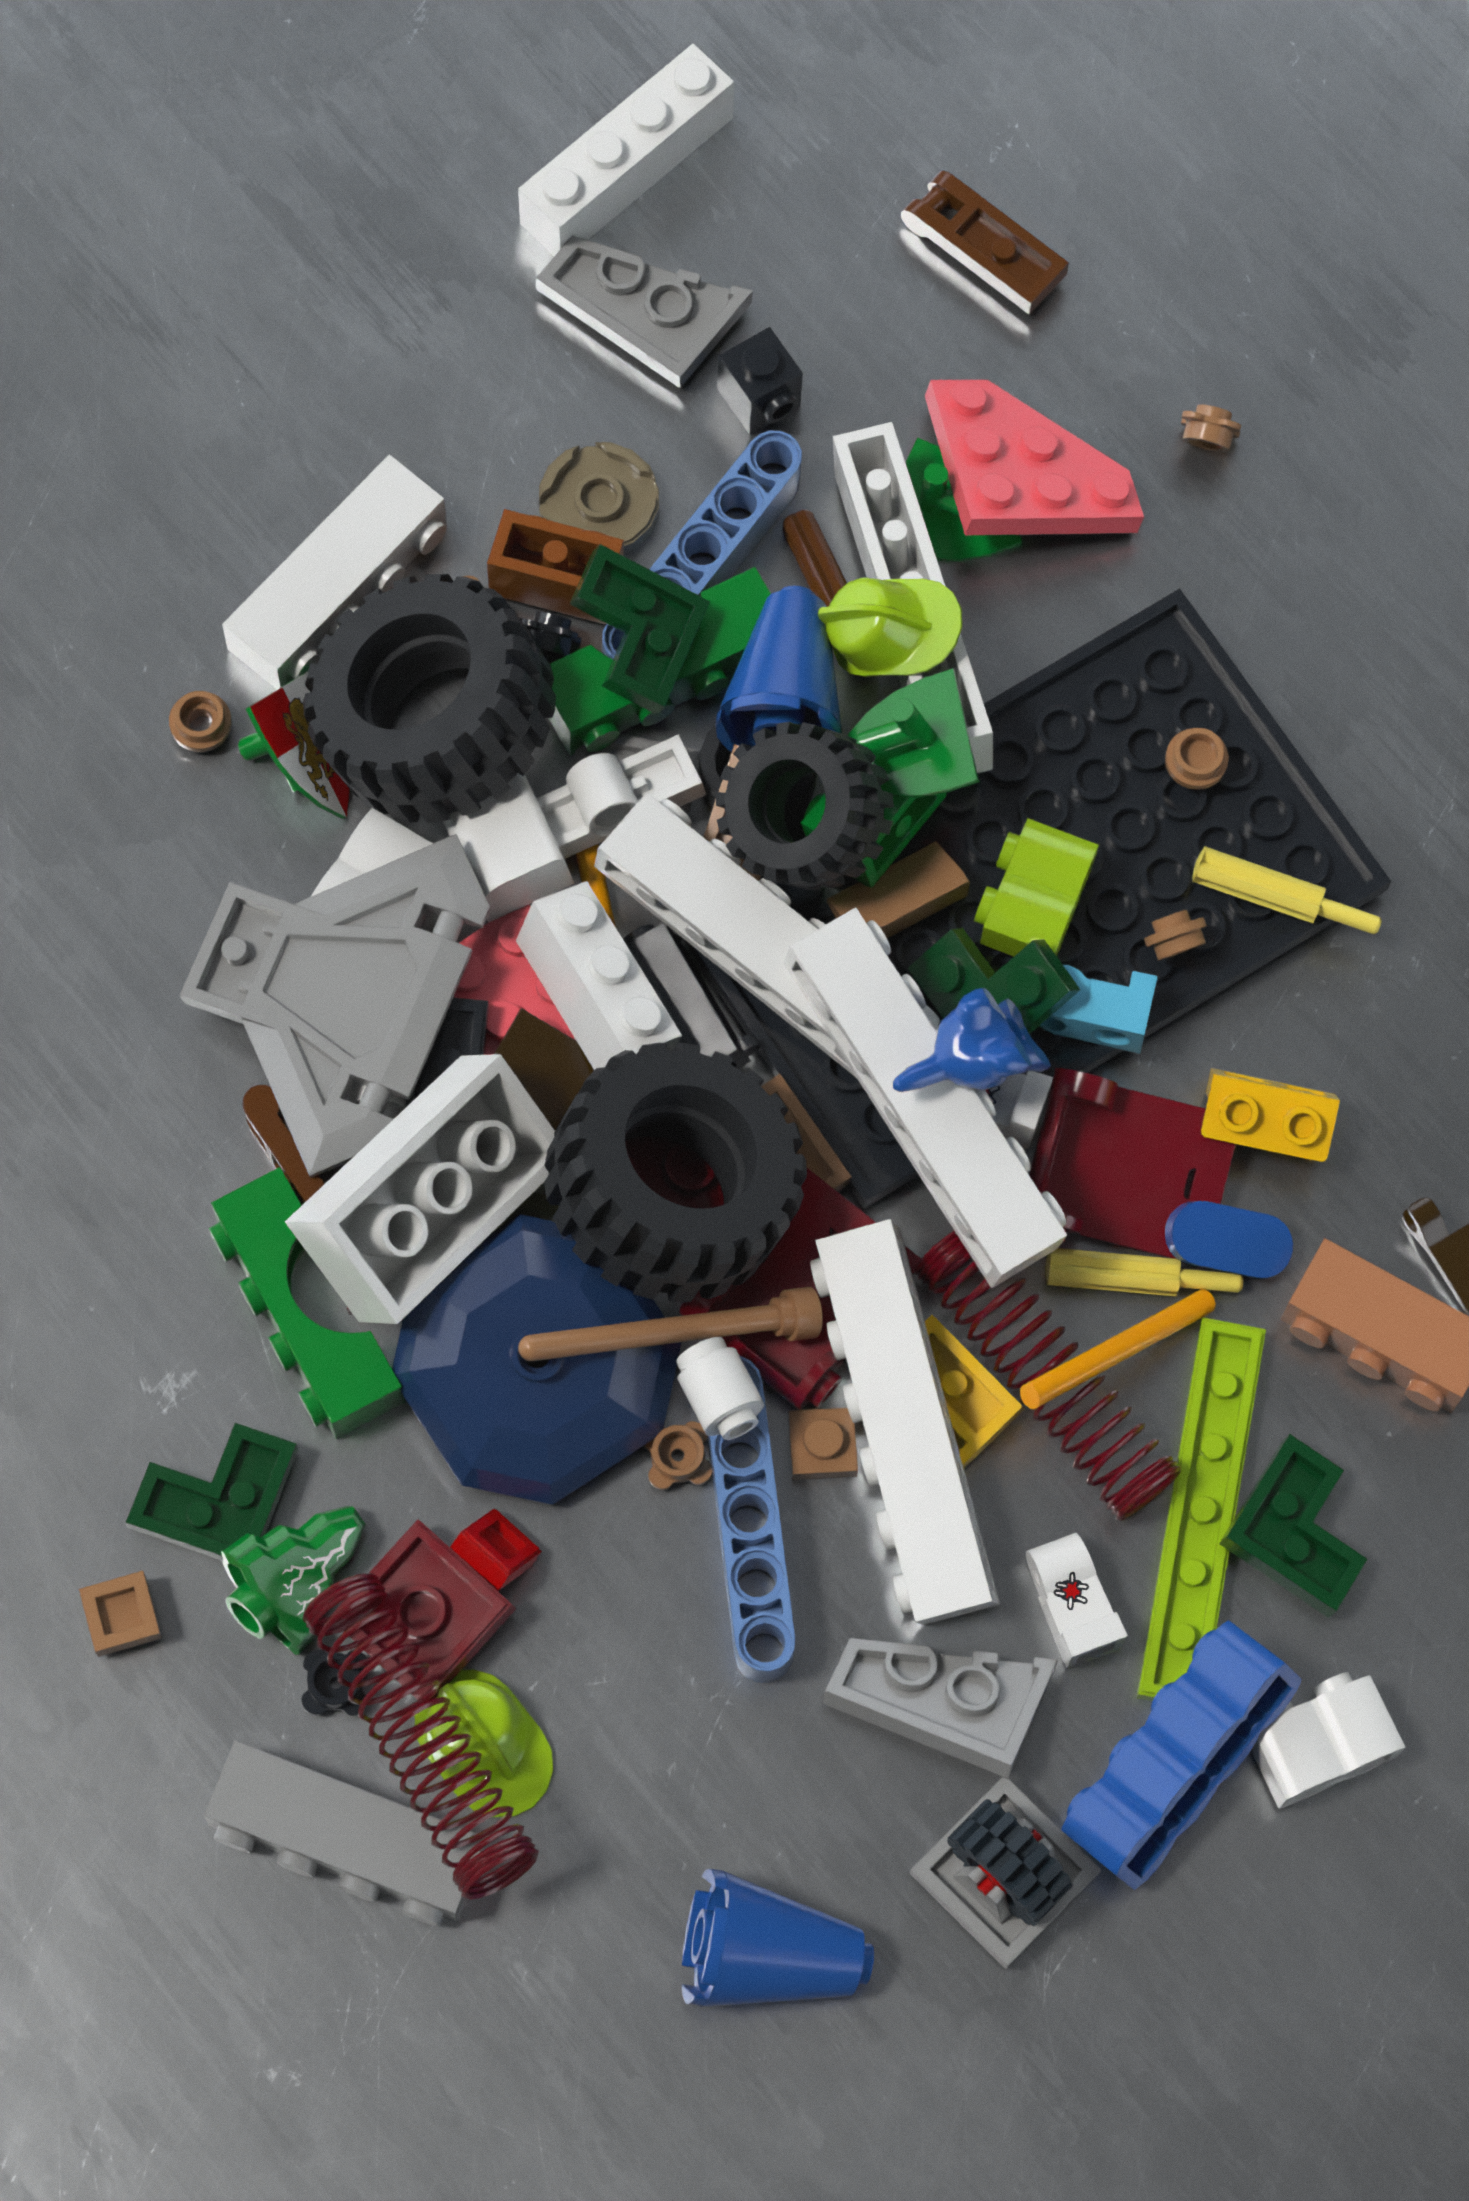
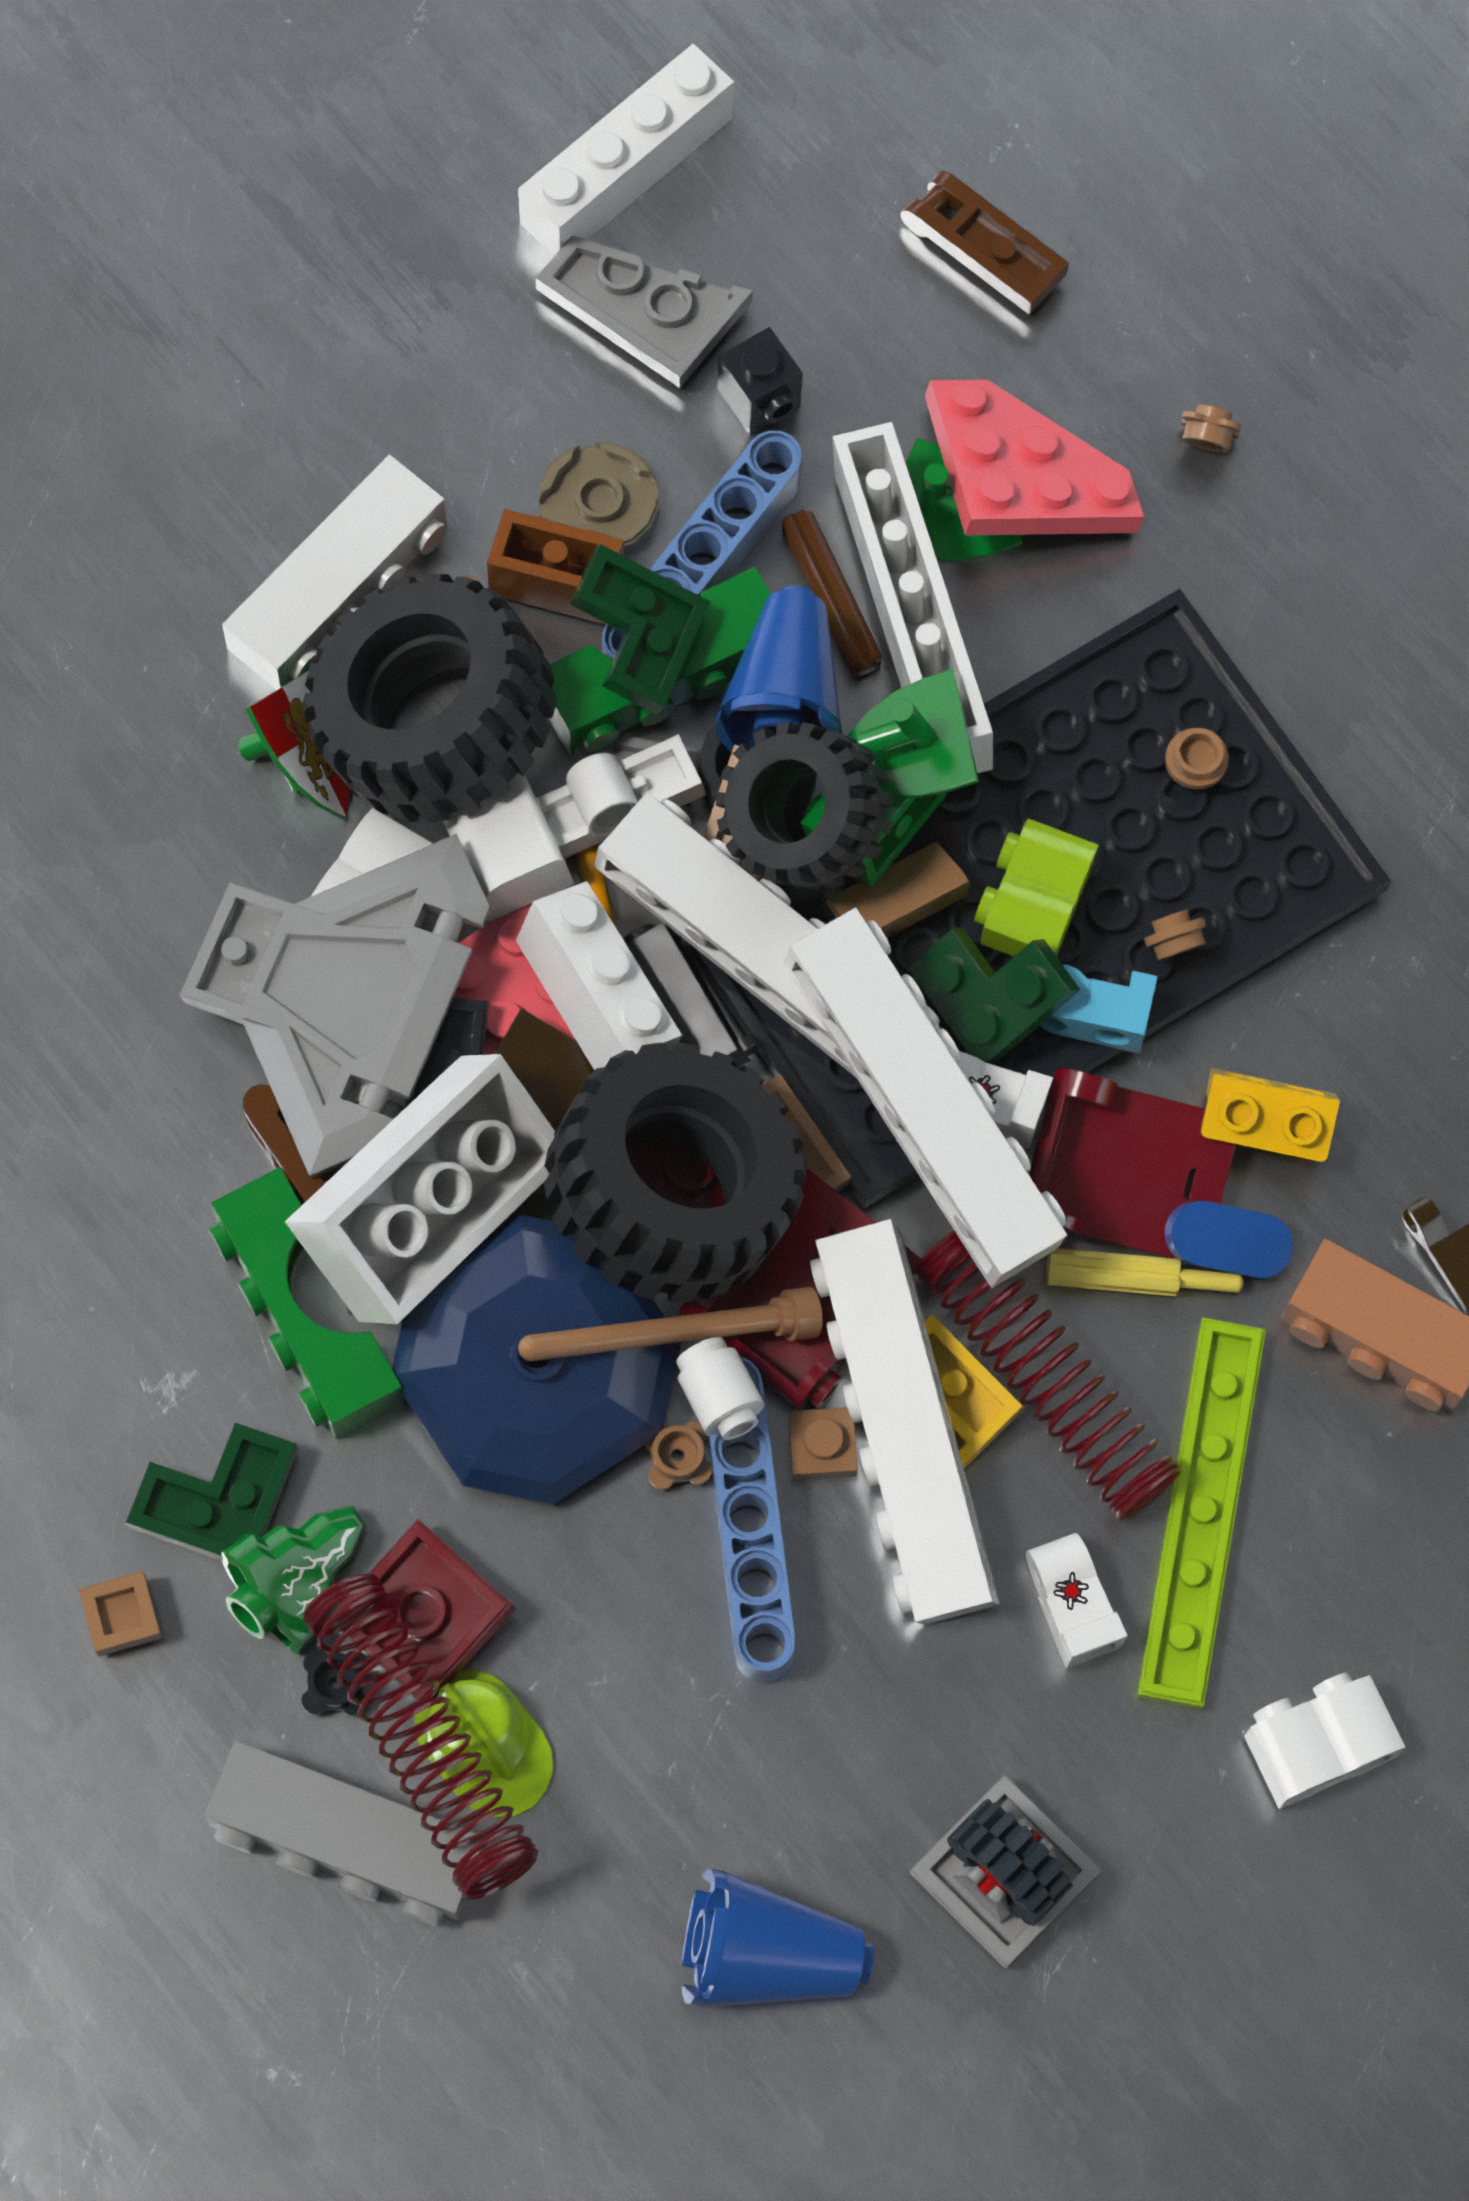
medium nougat plate [169,691,232,752] -> none
red tile [450,1508,542,1591] -> none
black plate [520,611,582,658] -> none
lime piece [818,577,963,677] -> none
light grey wing [823,1638,1058,1779] -> none
blue animal [893,988,1051,1092] -> none
light orange bar [1020,1289,1216,1409] -> none
blue brick [1061,1620,1302,1890] -> none
light yellow axle [1192,846,1382,935] -> none
dark green plate [1219,1434,1368,1618] -> none

